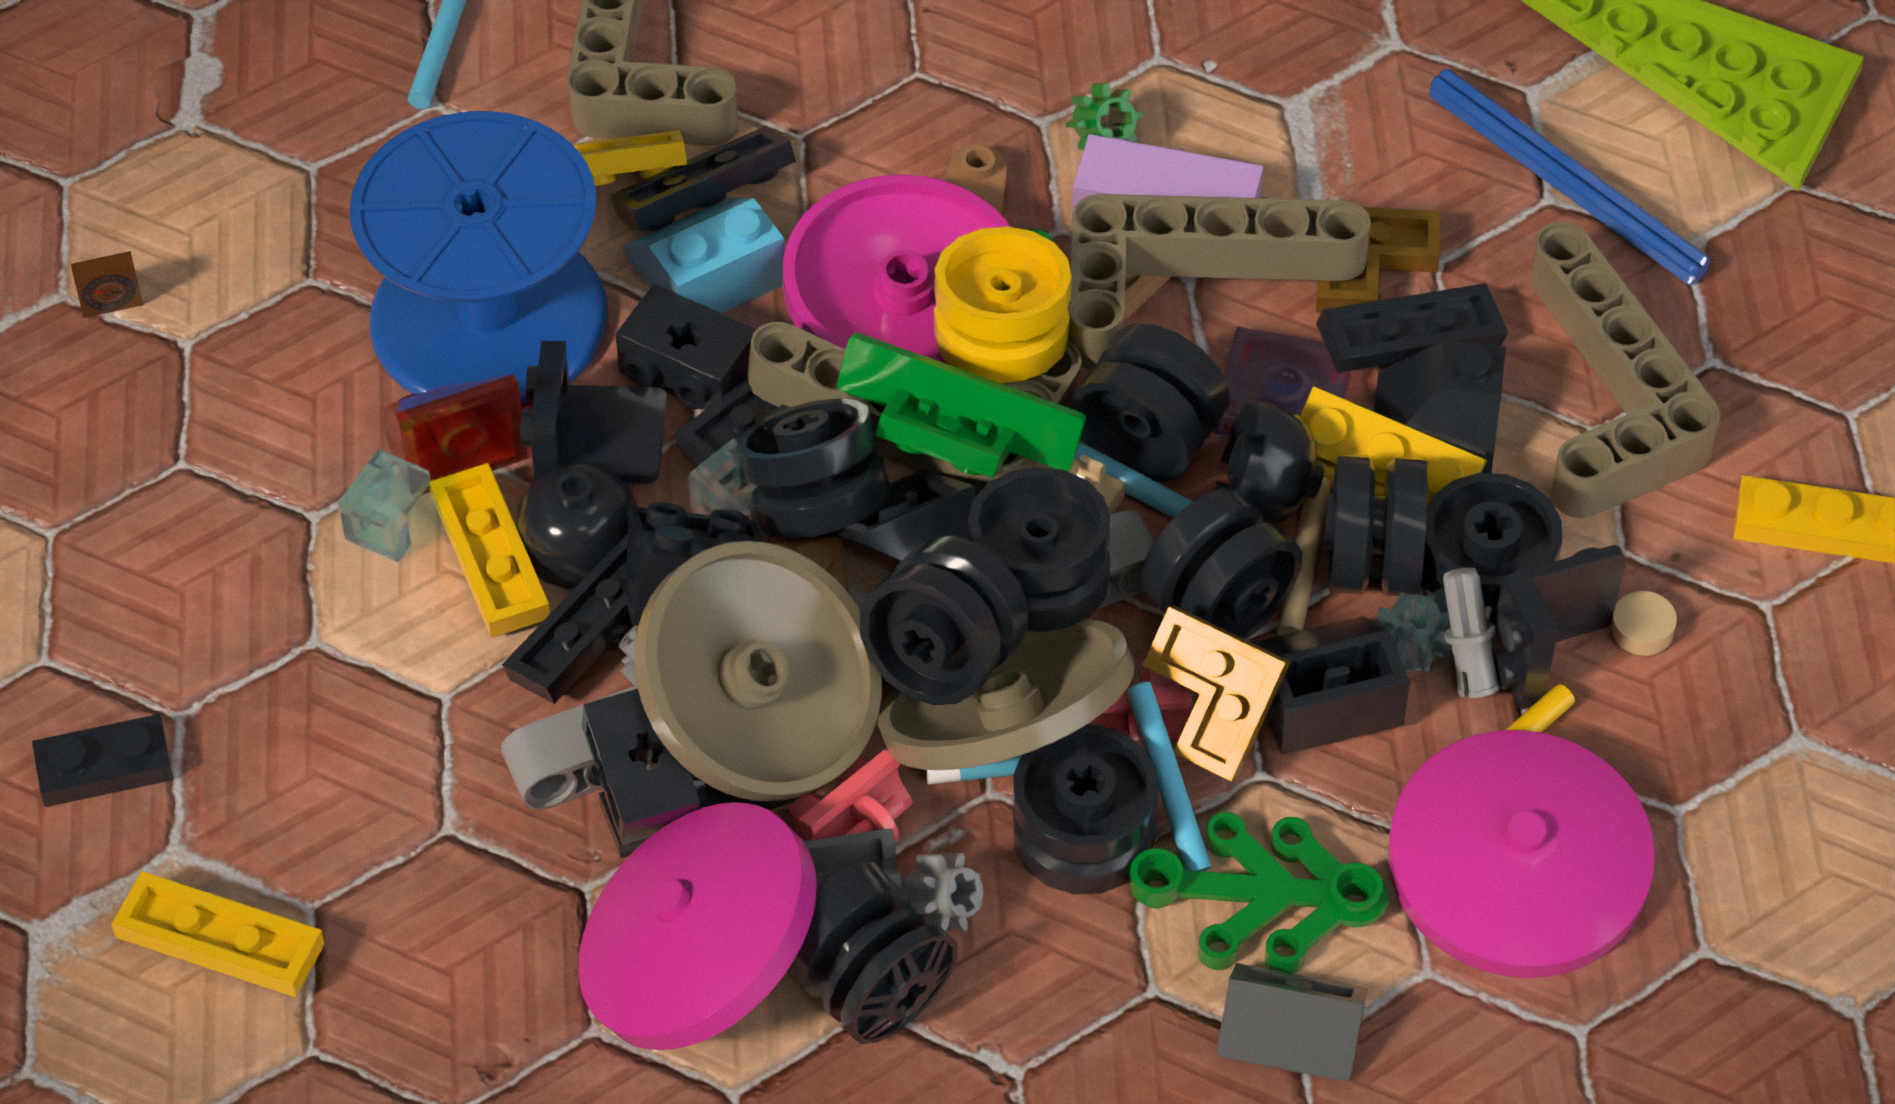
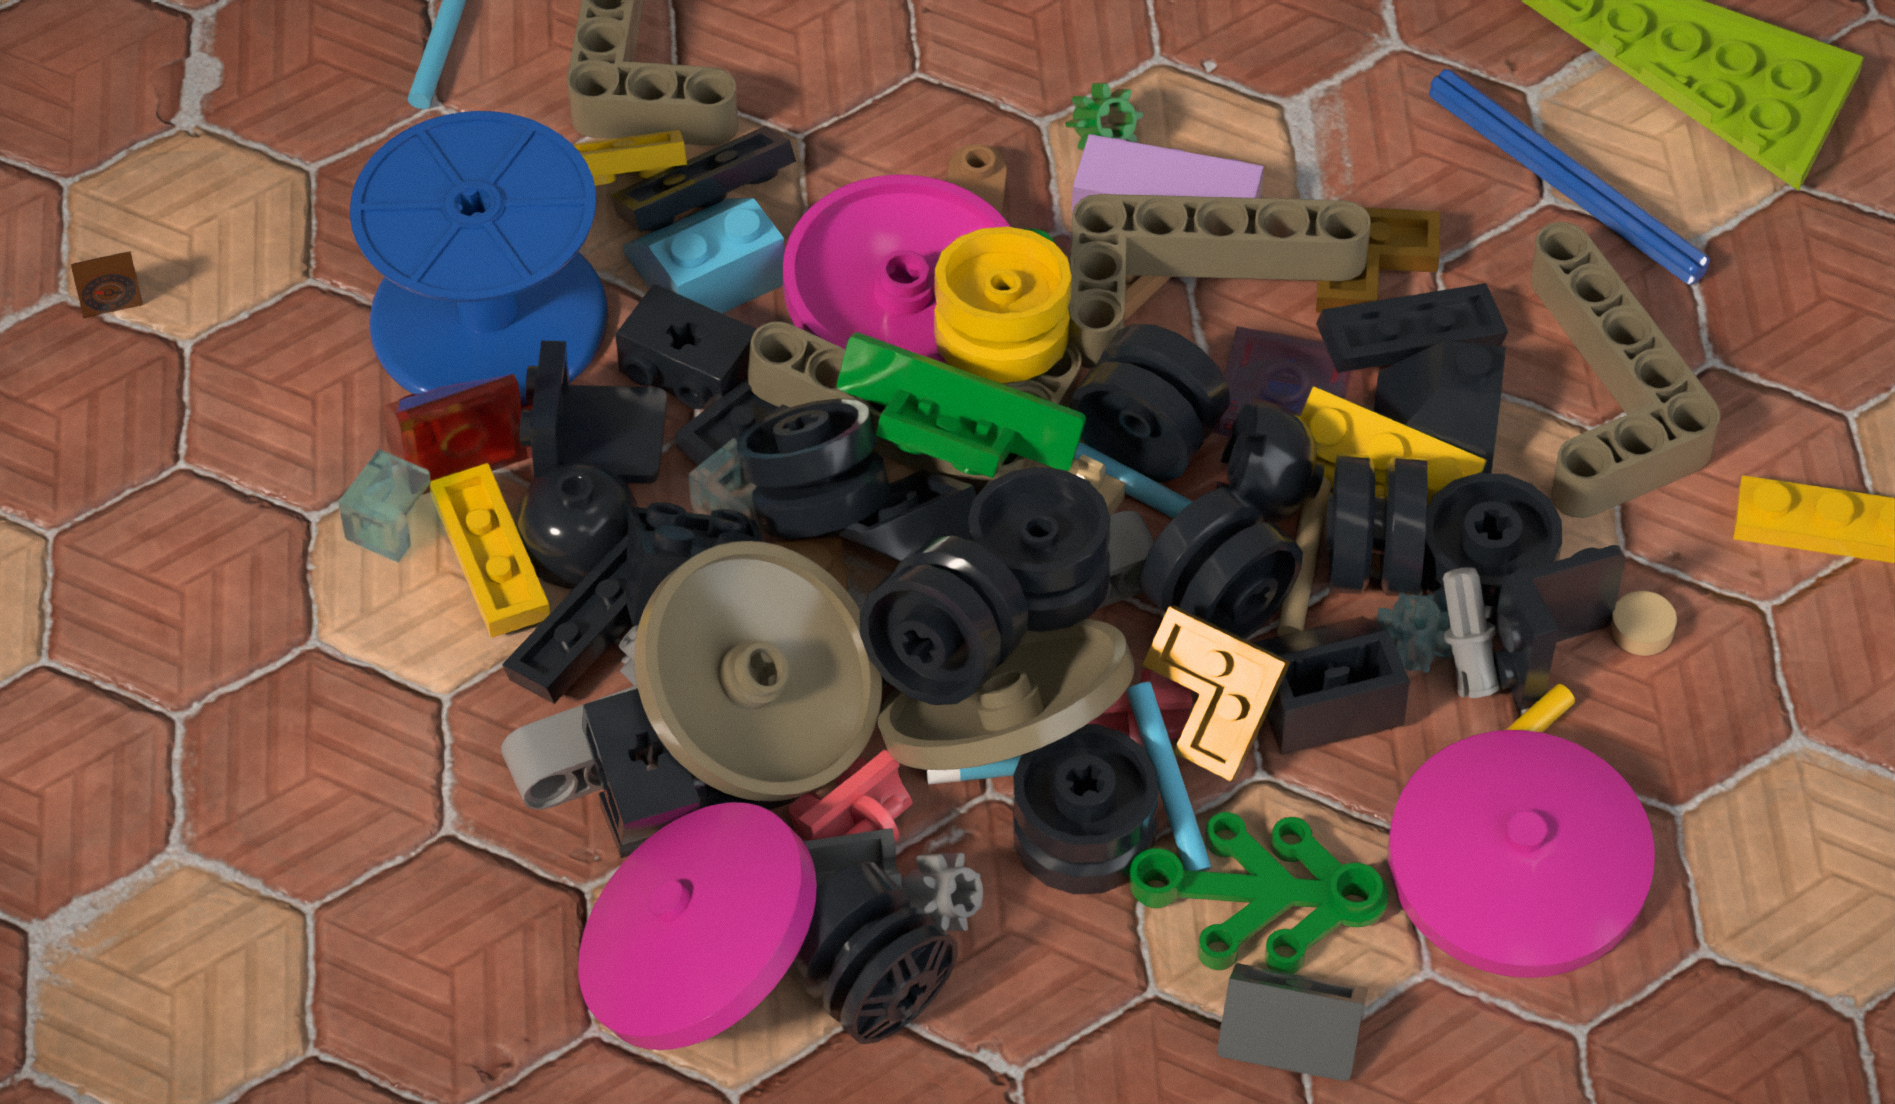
black plate [32,714,174,807] -> none
yellow plate [111,871,325,998] -> none

